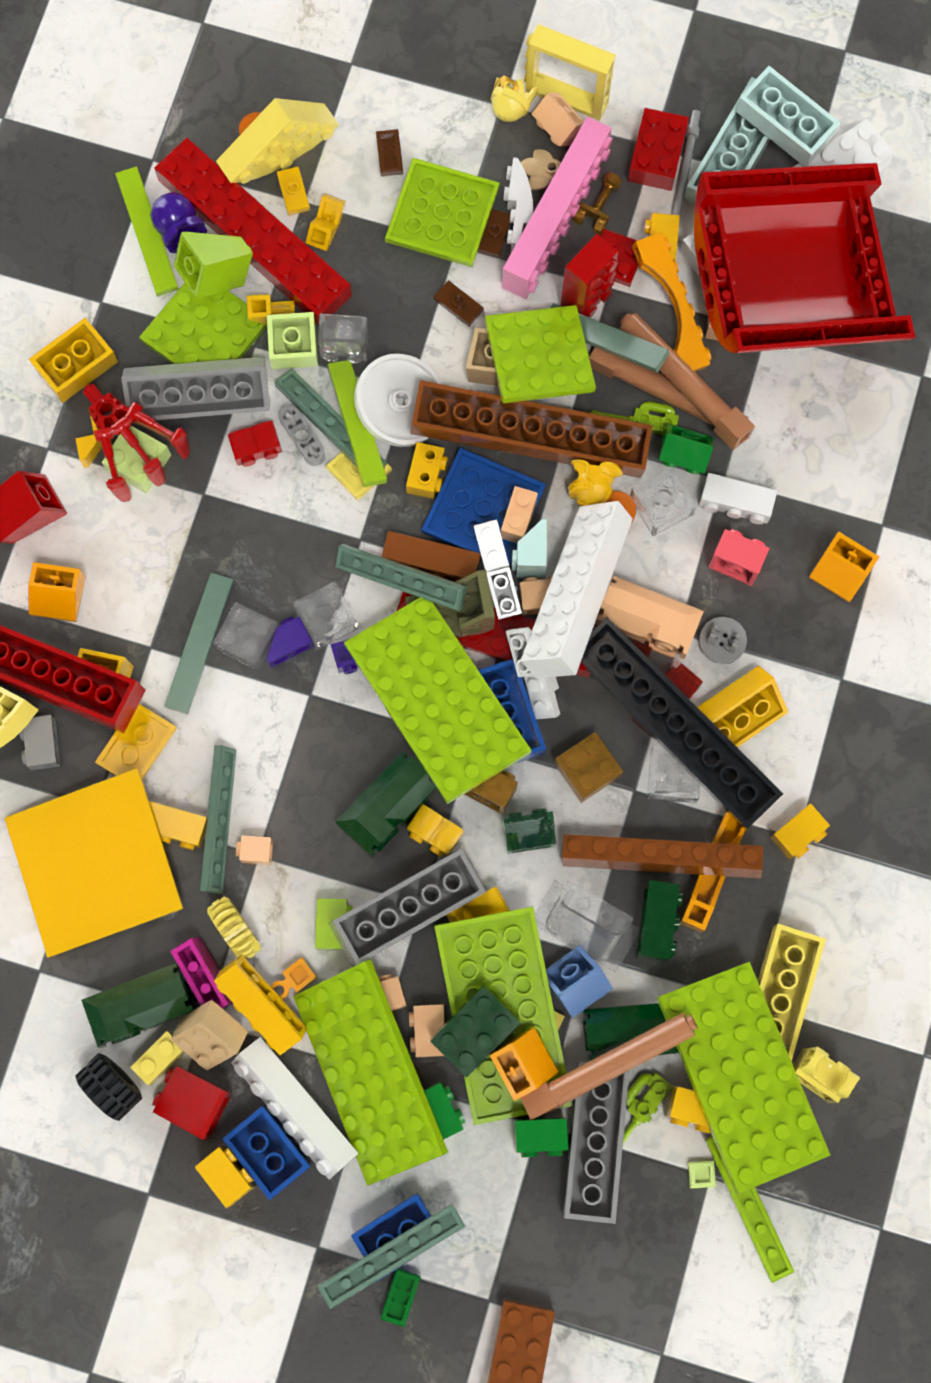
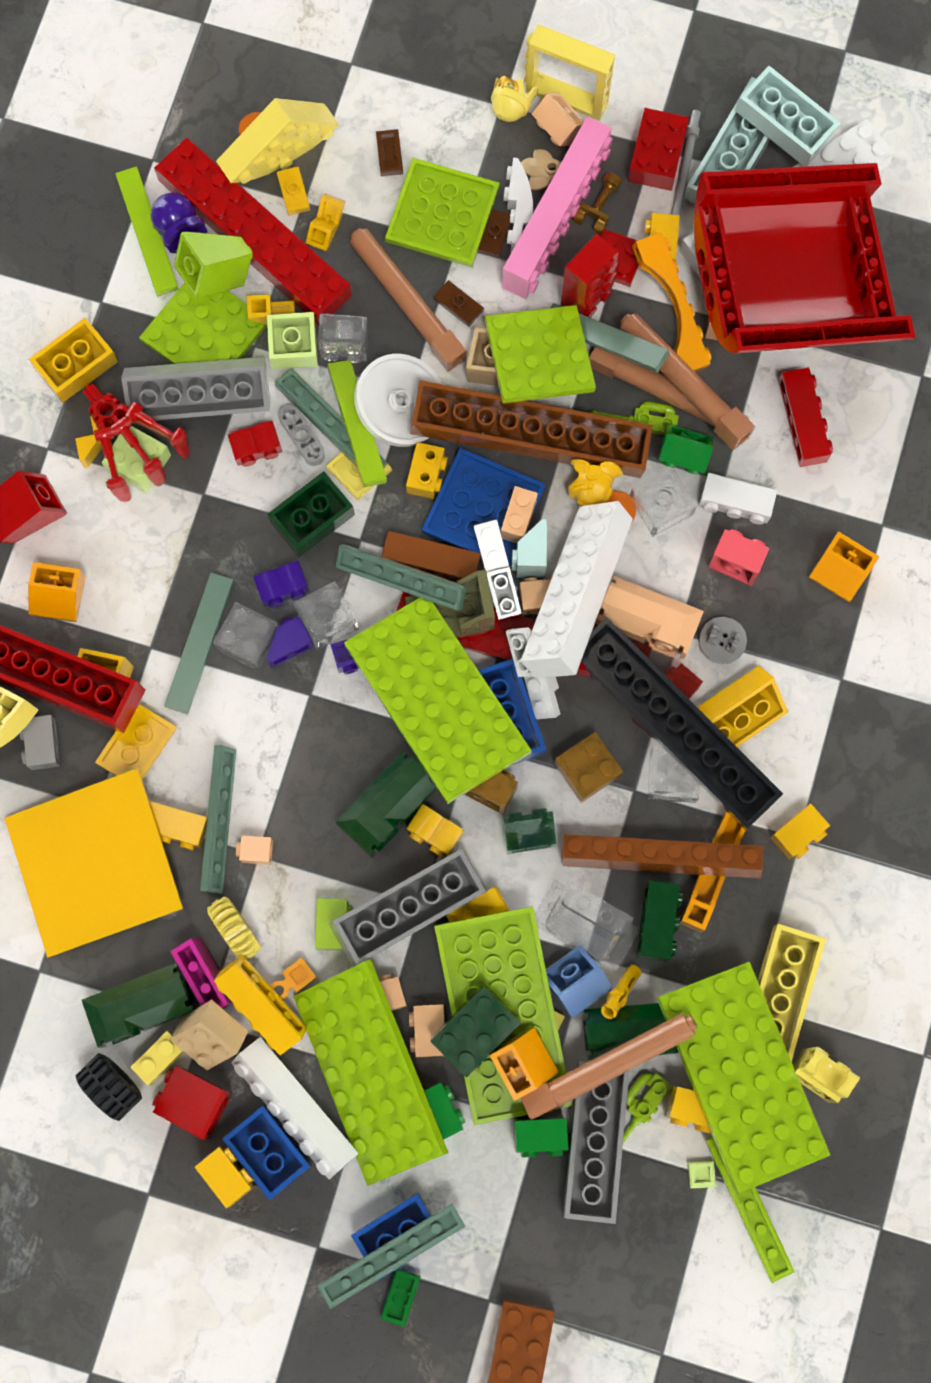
none -> dark purple brick [254,561,309,609]
none -> dark green brick [268,471,355,557]
none -> nougat brick [350,228,467,372]
none -> yellow pin [601,965,641,1019]
none -> red brick [778,367,833,467]

